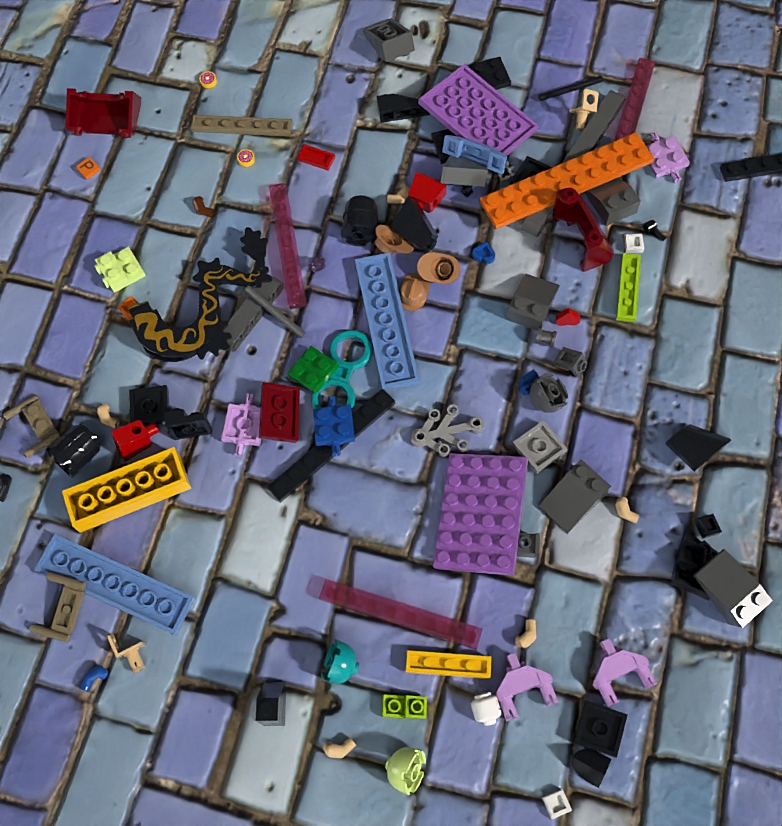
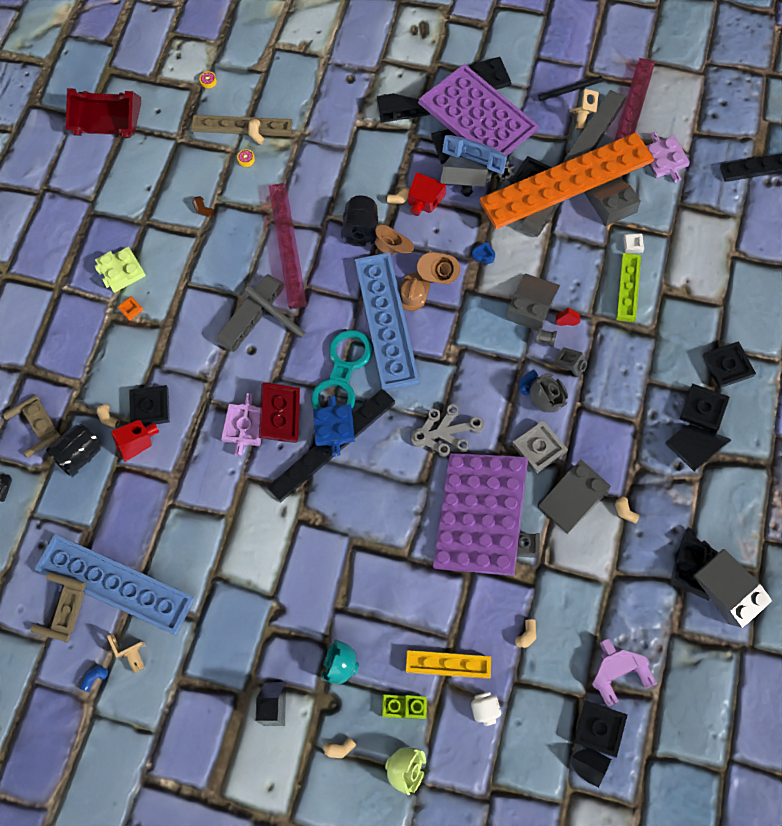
yellow brick [62,447,192,533] -> none
orange tile [76,157,101,180] -> none
black animal [128,227,272,362] -> none
black plate [162,408,212,440] -> none
green plate [287,345,339,394] -> none
red tile [297,144,335,171] -> none
clear purple plate [308,257,326,272] -> none
clear pink plate [319,579,483,650] -> none
dark grey slope [363,18,415,62] -> none
black slope [390,197,438,251] -> none
lavender connector [495,653,559,721] -> none
white tile [542,789,572,820] -> none
dark red windscreen [552,188,614,272] -> none
black hand [643,220,666,241] -> none
black tile [694,514,722,539] -> none
none -> tan arm [248,119,265,145]
none -> black plate [679,383,730,433]
none -> black plate [702,341,756,389]

